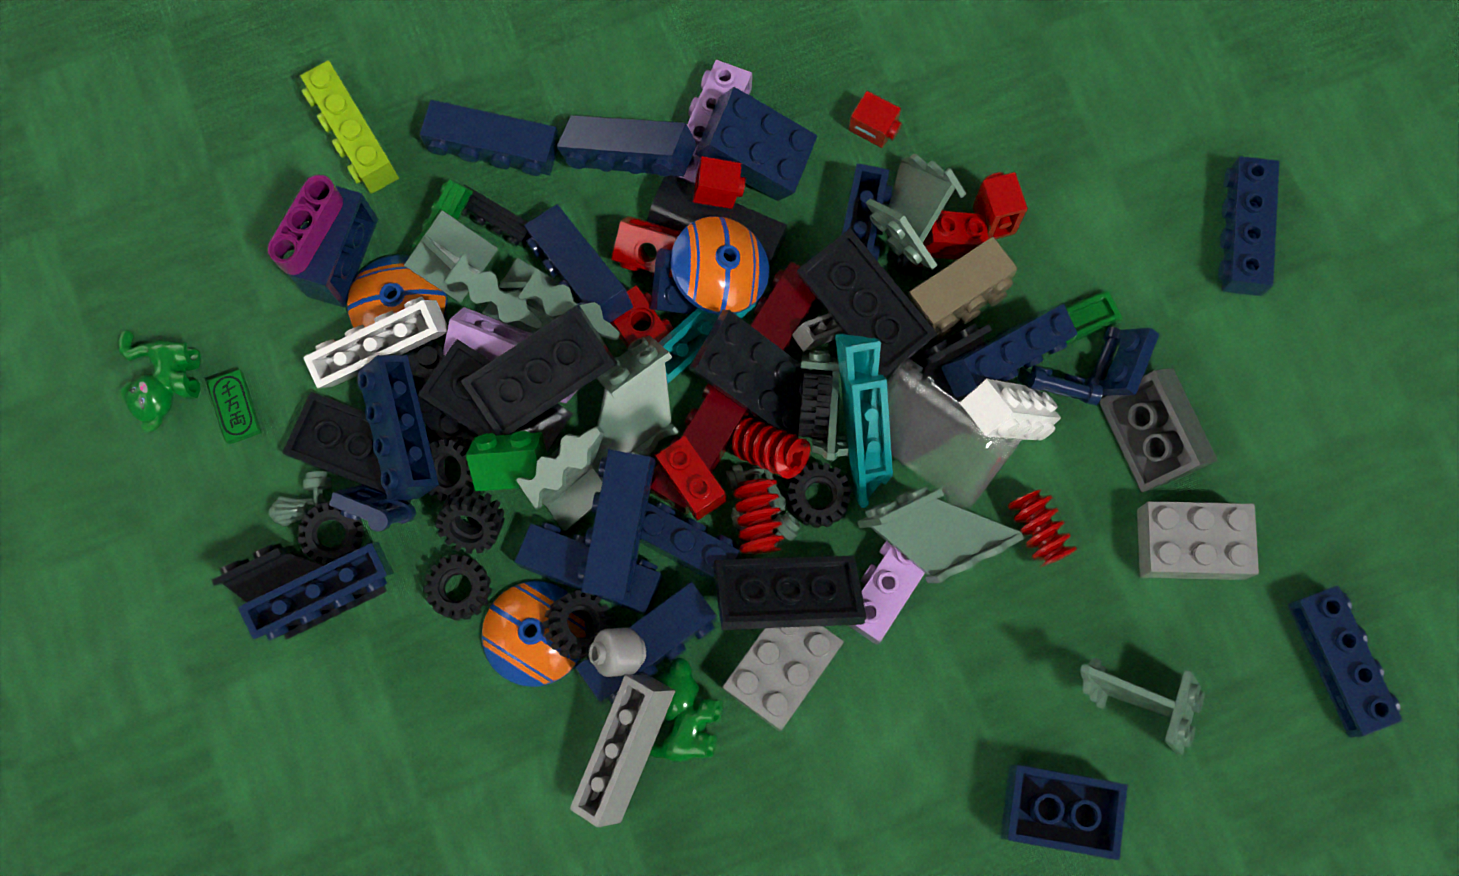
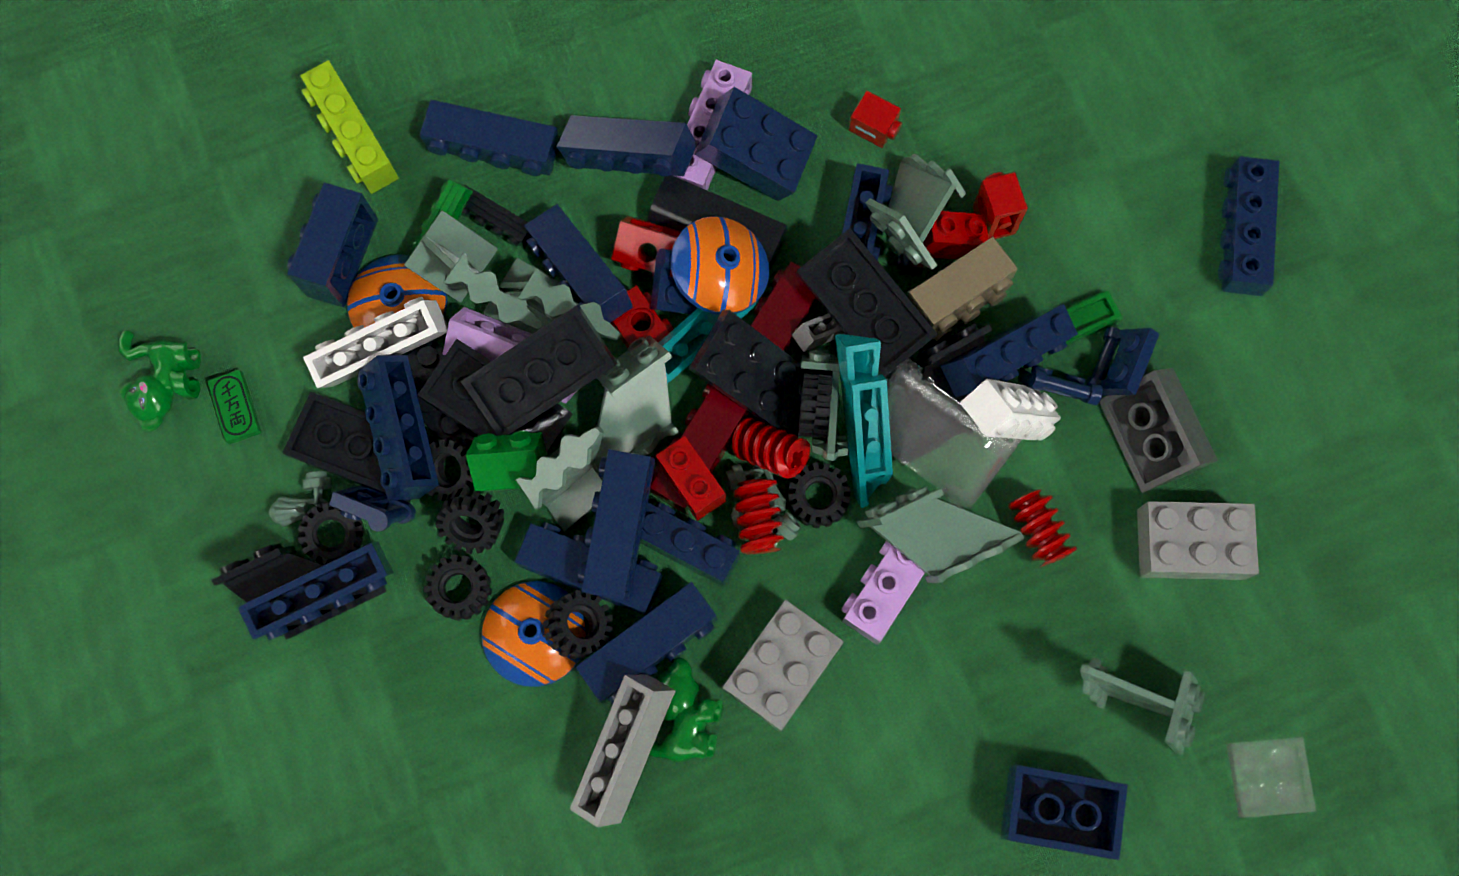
magenta beam [268,175,343,275] -> none
light grey head [589,628,646,677] -> none
red brick [693,156,746,209] -> none
black plate [713,556,867,630] -> none
dark blue brick [1287,585,1403,738] -> none
none -> clear plate [1227,737,1316,818]

